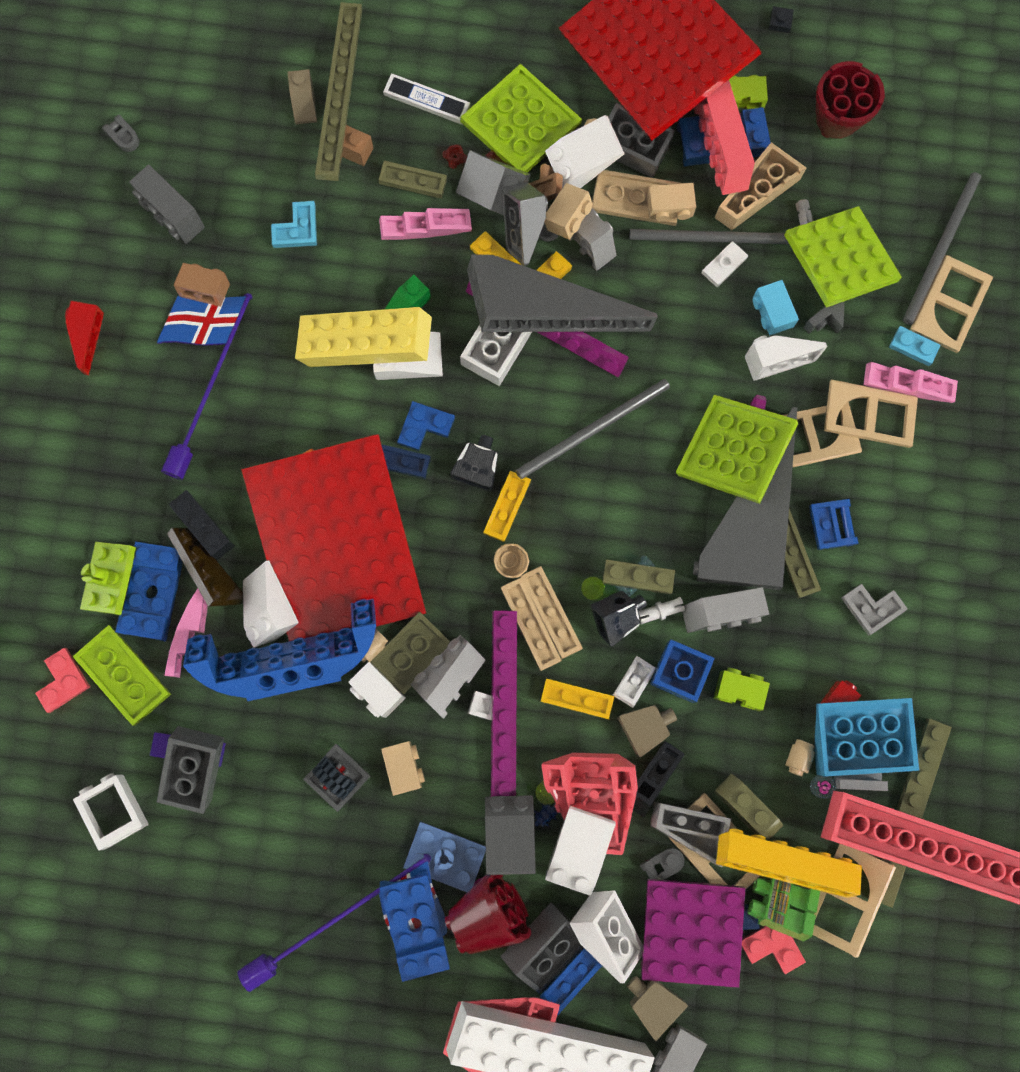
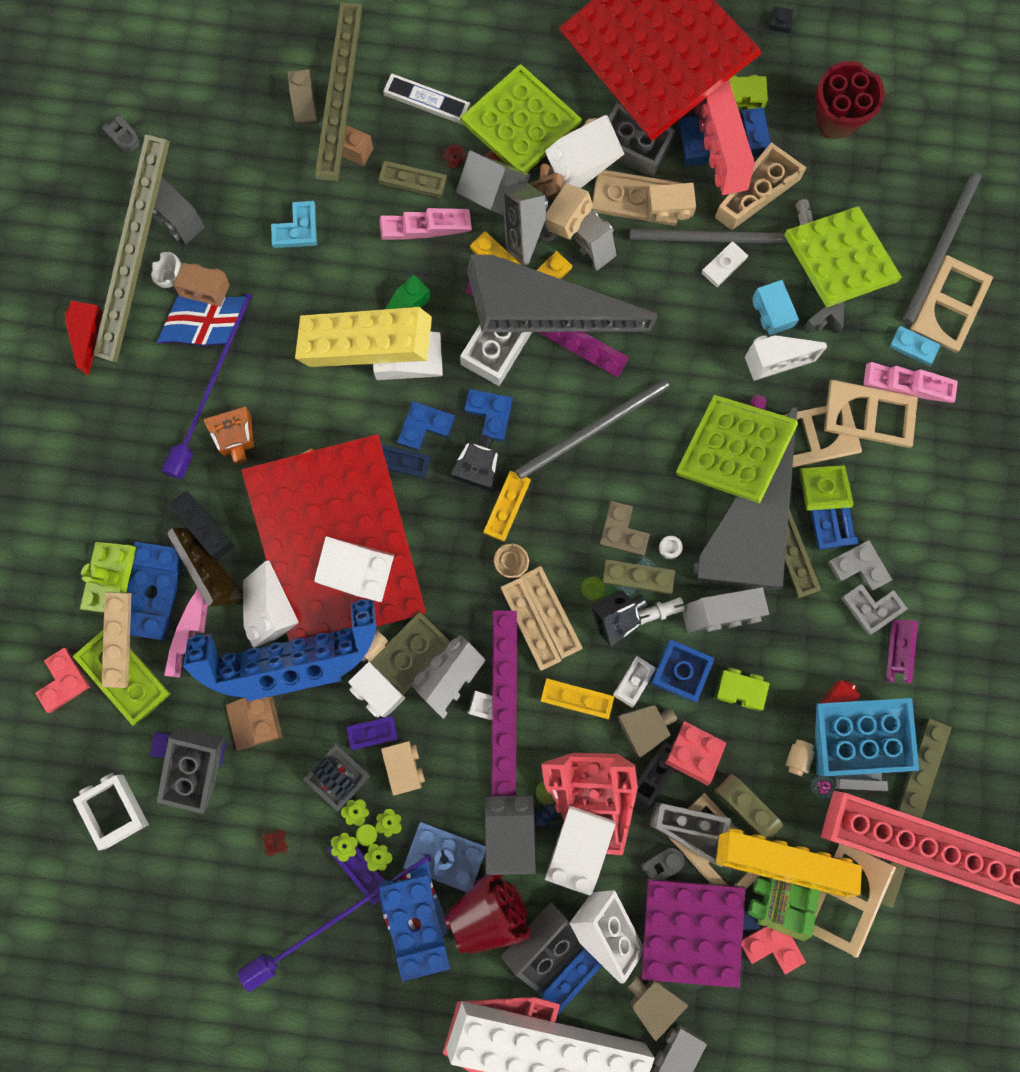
none -> olive plate [93,134,170,362]
none -> tan plate [102,592,131,688]
none -> white hair [151,252,182,288]
none -> orange torso [204,407,254,464]
none -> medium nougat slope [226,696,283,751]
none -> clear red plate [262,829,289,857]
none -> white slope [314,536,394,602]
none -> dark purple plate [327,836,386,906]
none -> lime plant [331,799,402,871]
none -> dark purple plate [346,716,398,750]
none -> blue plate [465,389,513,442]
none -> dark tan plate [600,501,650,557]
none -> white tile [659,536,682,559]
none -> coral plate [665,721,726,786]
none -> lime tile [799,465,854,511]
none -> light grey plate [828,540,892,592]
none -> magenta hinge [886,620,918,684]

